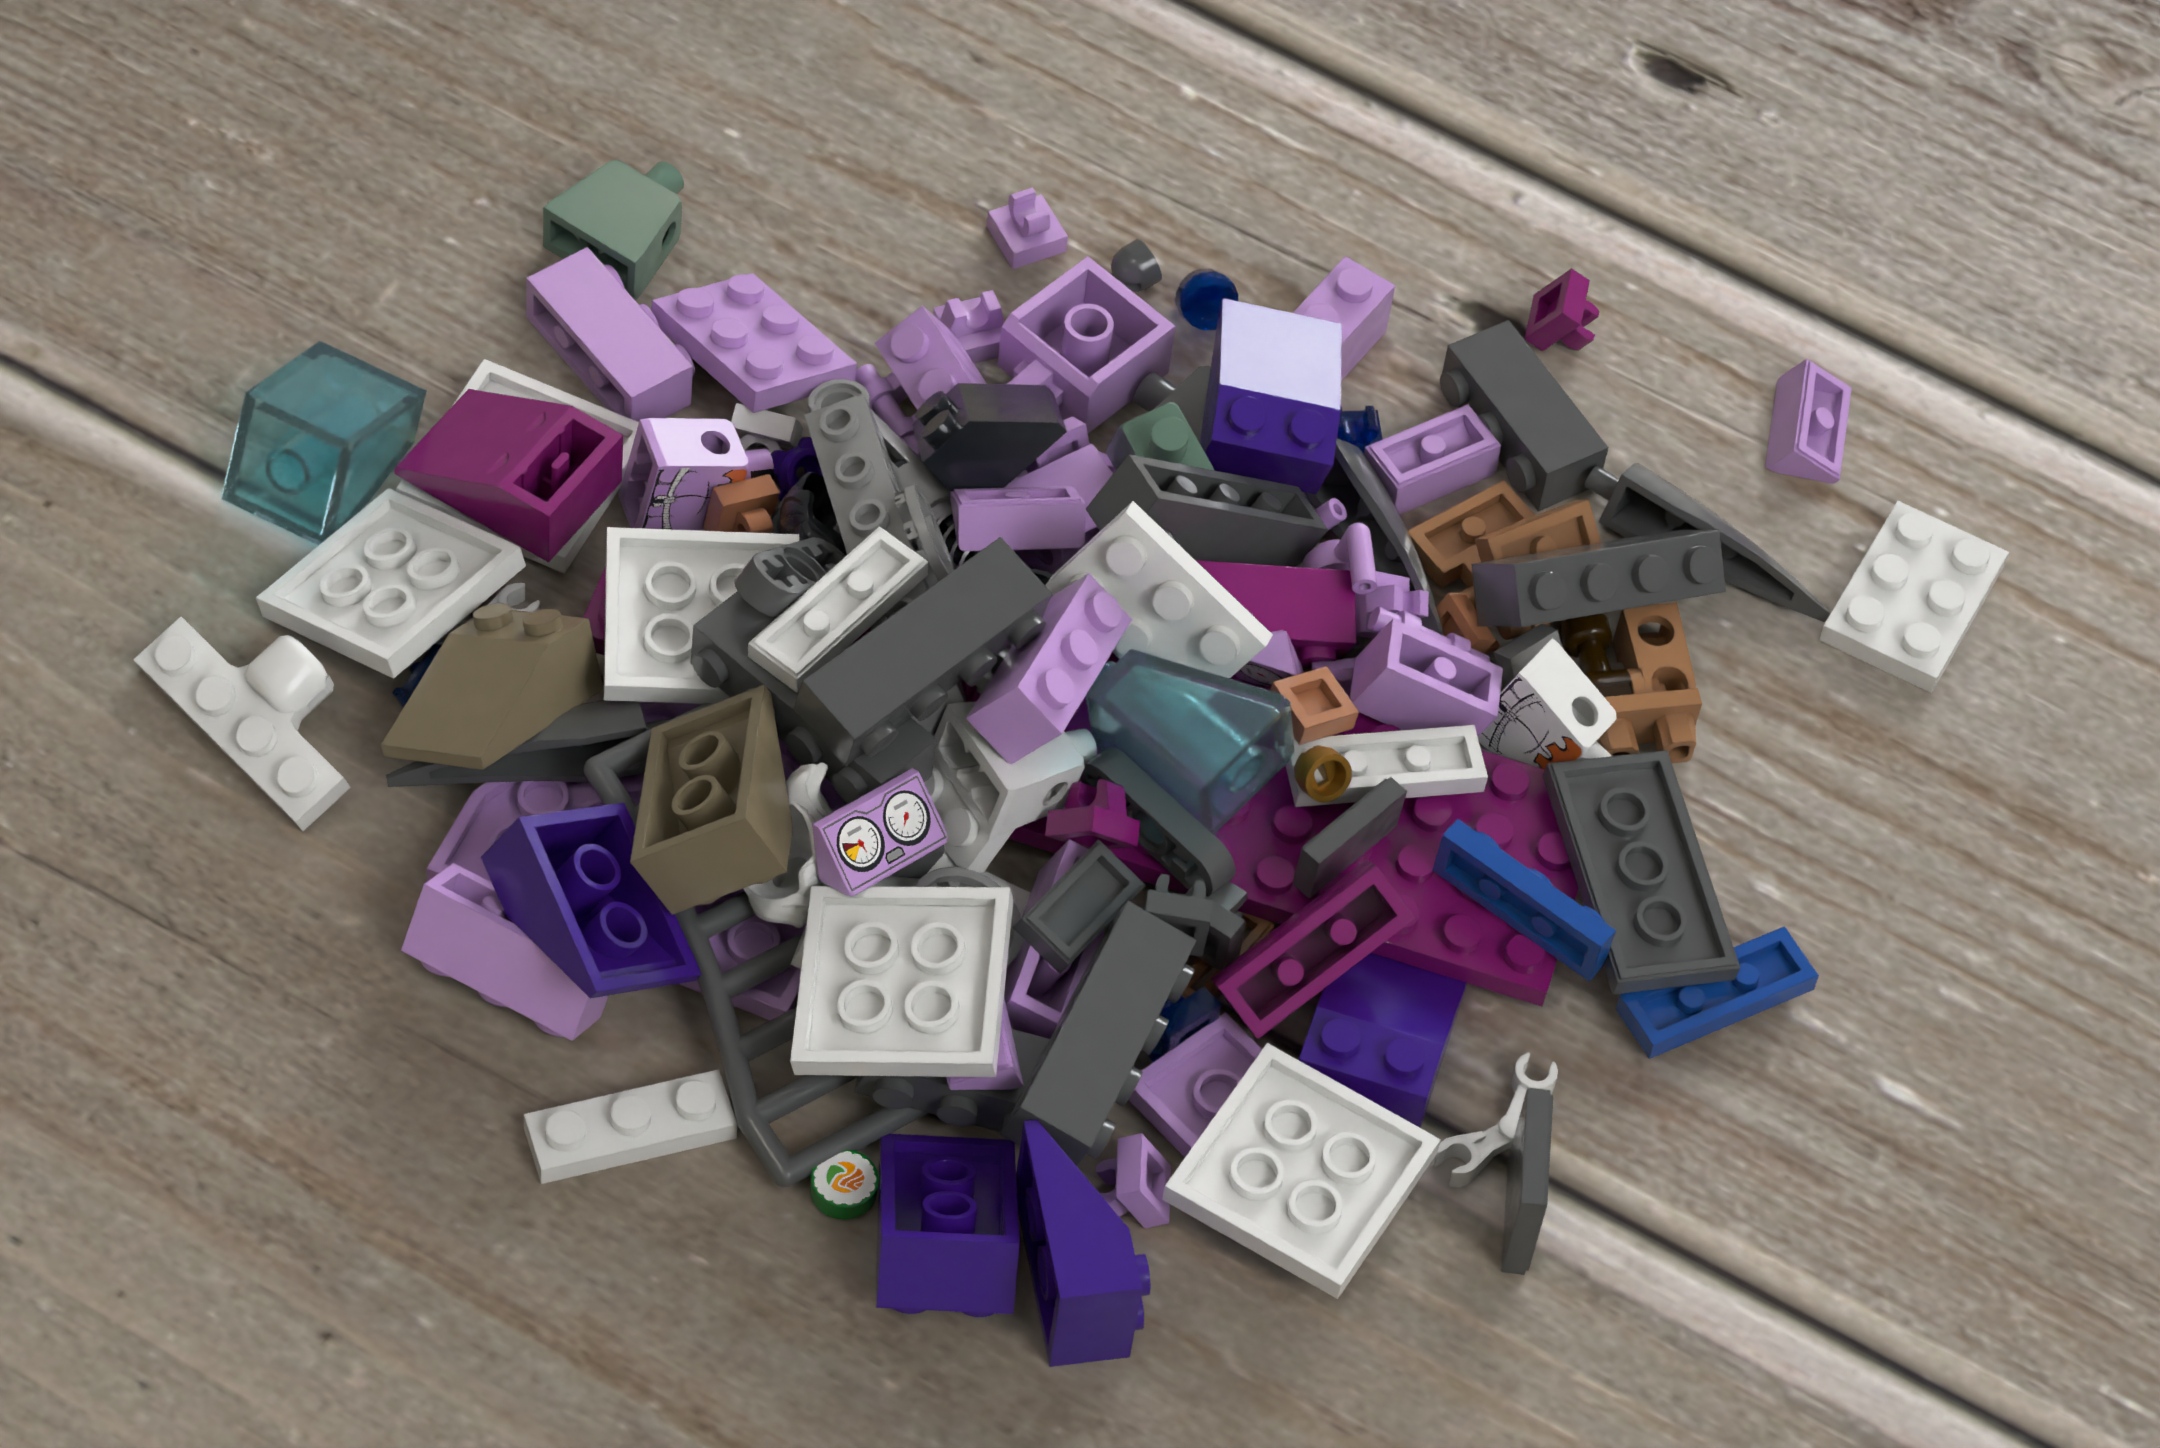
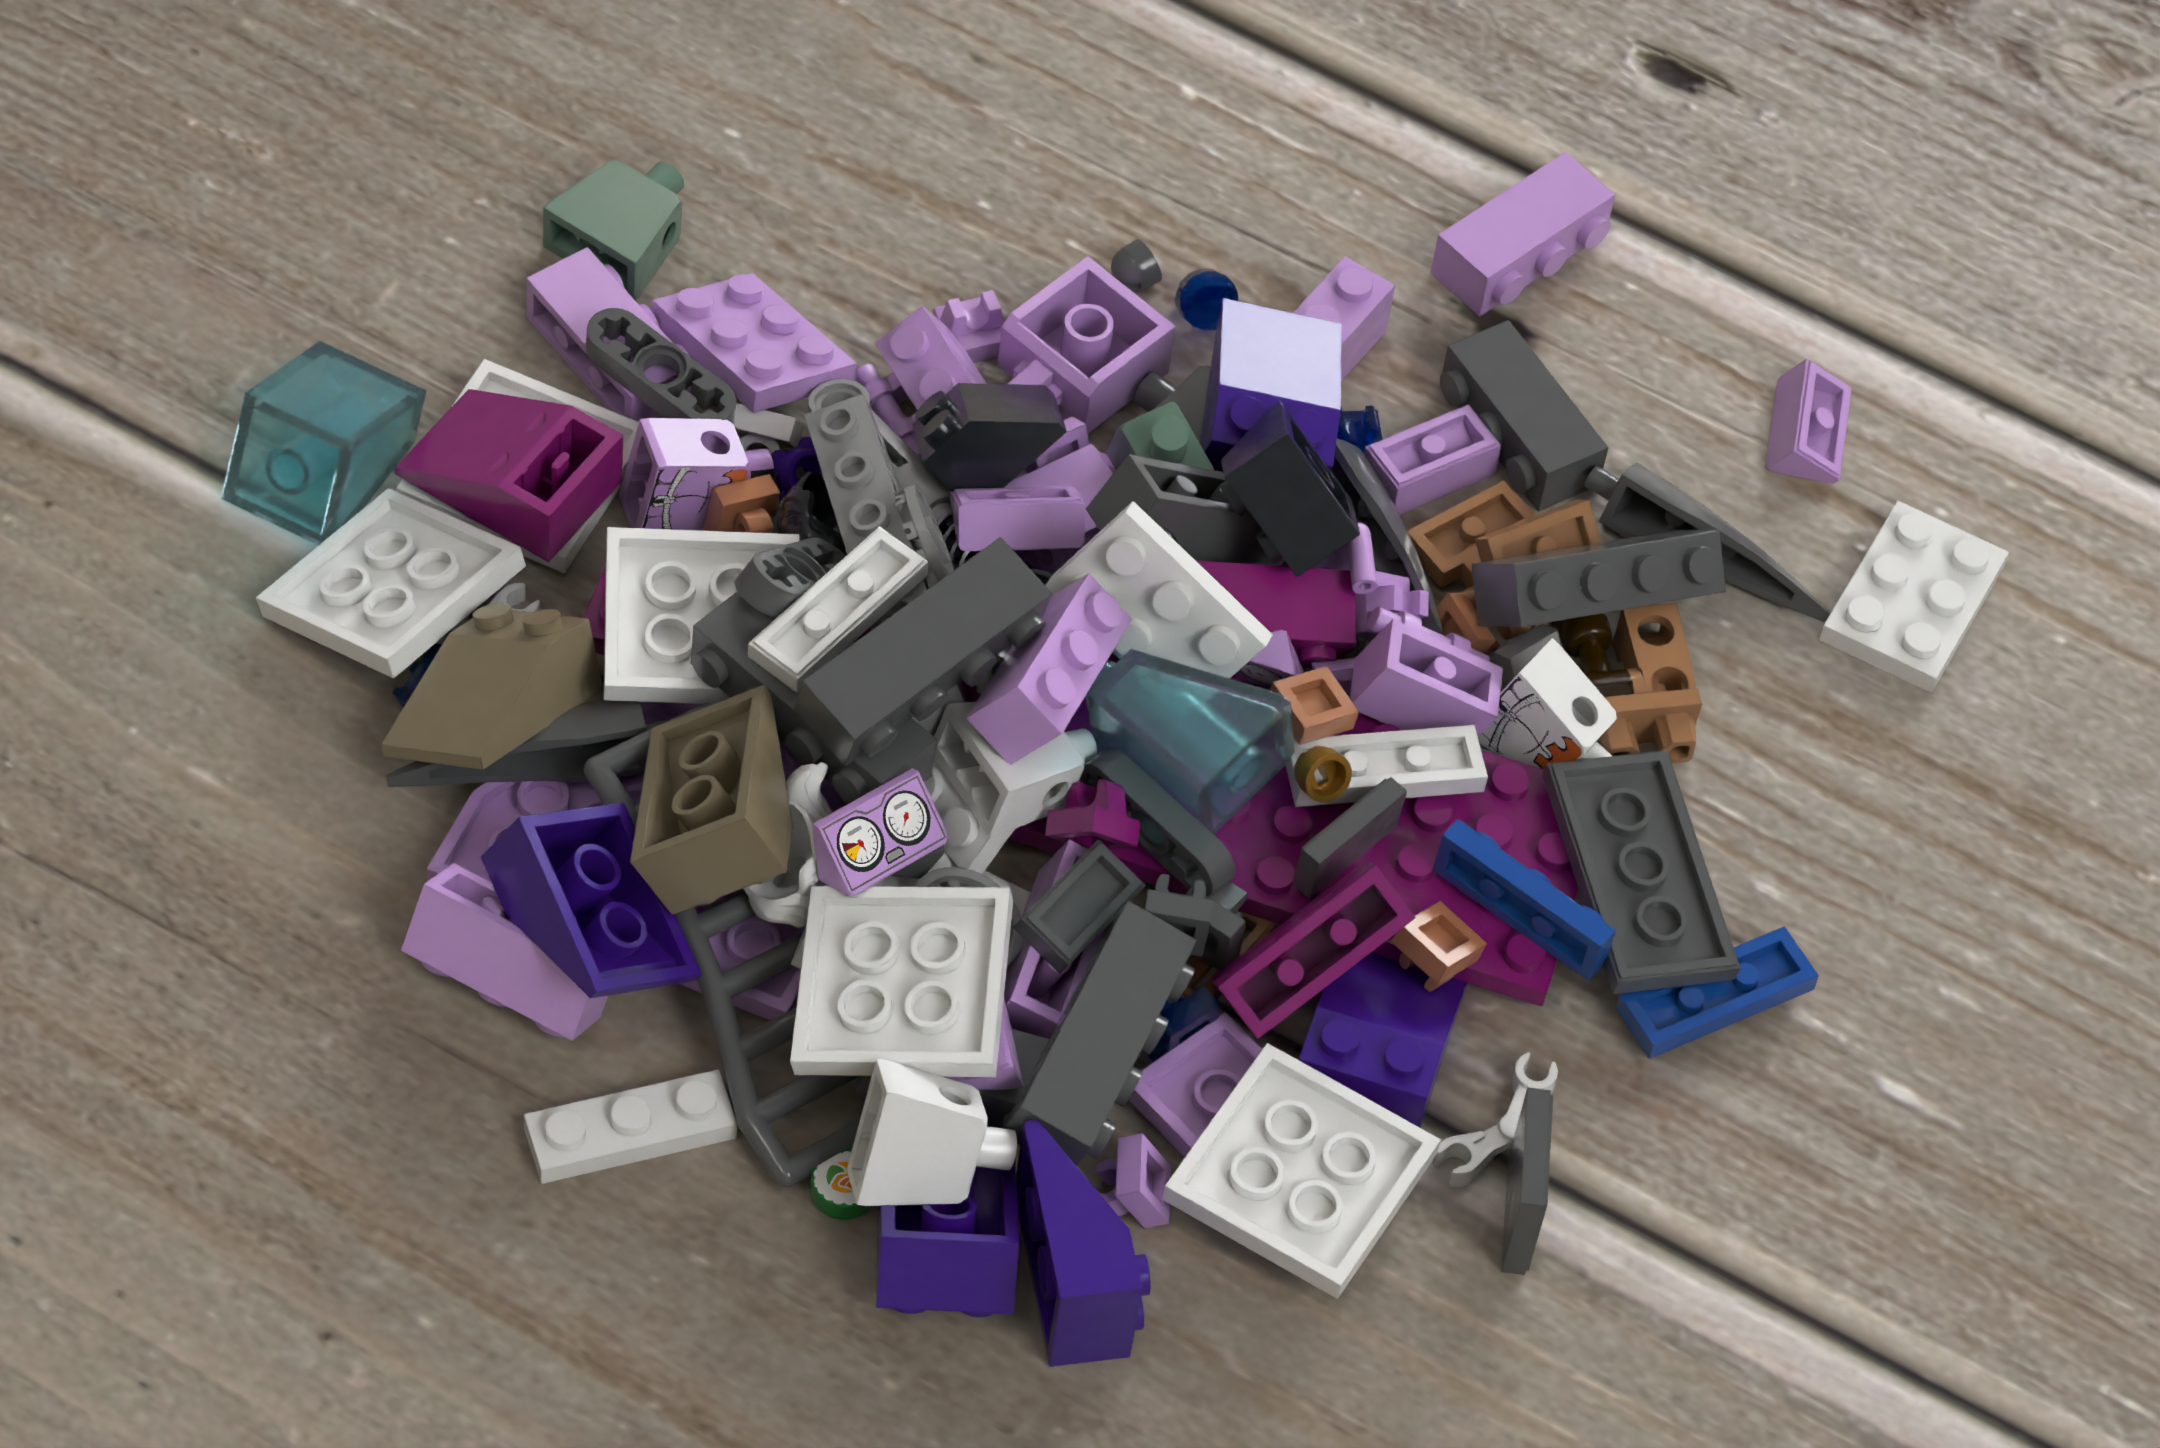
white plate [133,617,351,831] -> none
lavender tile [986,187,1068,269] -> none
magenta tile [1524,268,1599,351] -> none
none -> dark grey beam [586,308,736,424]
none -> white torso [847,1058,1017,1206]
none -> black slope [1220,401,1360,577]
none -> nougat tile [1391,901,1487,992]
none -> lavender brick [1430,152,1615,317]

